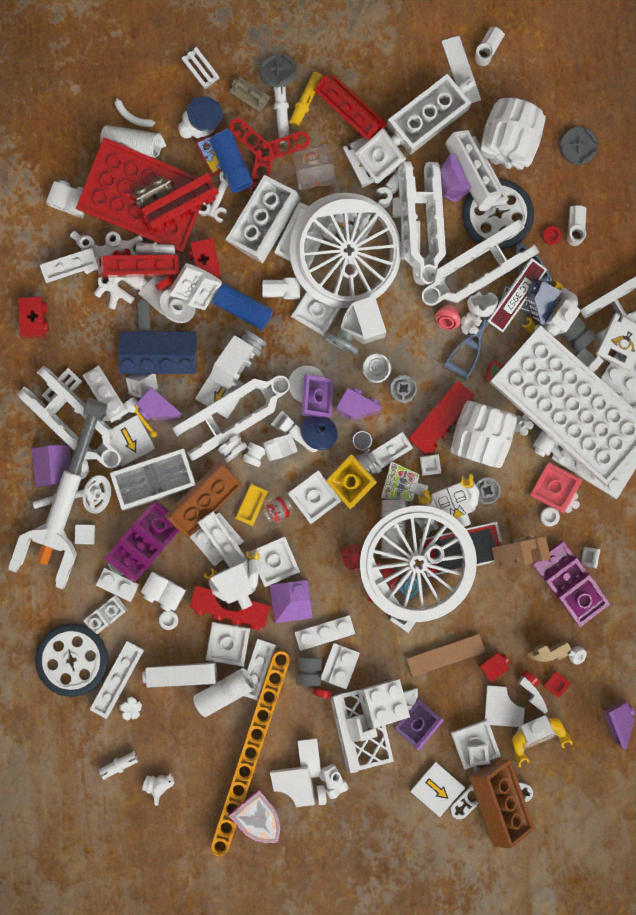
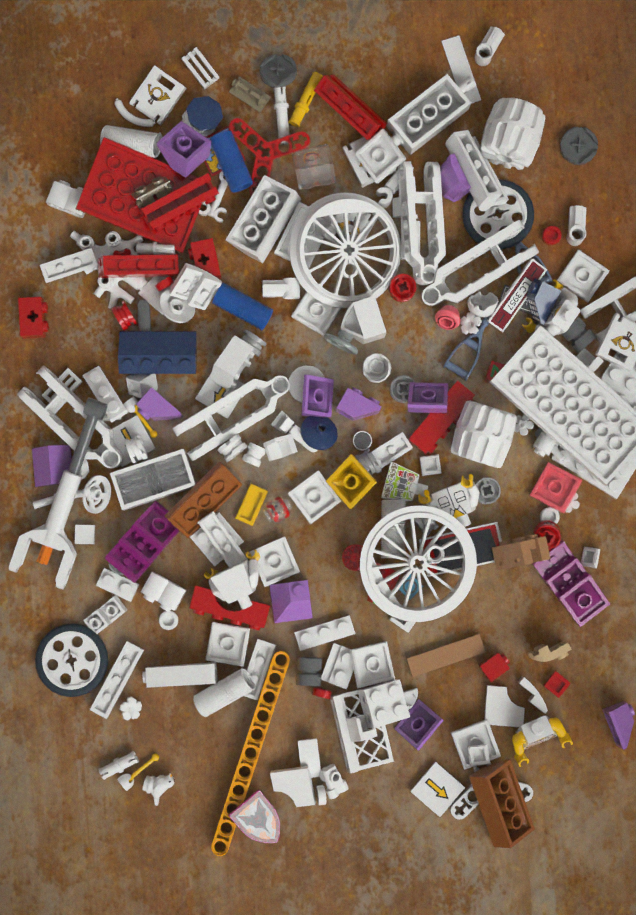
red tile [521,670,540,687] -> none
white piece [568,646,587,664] -> none
none -> red wheel [111,300,137,331]
none -> hinge [117,753,159,791]
none -> white wheel [124,434,149,464]
none -> white container [129,65,187,125]
none -> medium lavender slope [157,121,211,178]
none -> white tile [349,641,395,688]
none -> red wheel [389,274,417,302]
none -> medium lavender slope [408,382,448,413]
none -> red wheel [534,520,561,550]
none -> white tile [557,249,610,303]

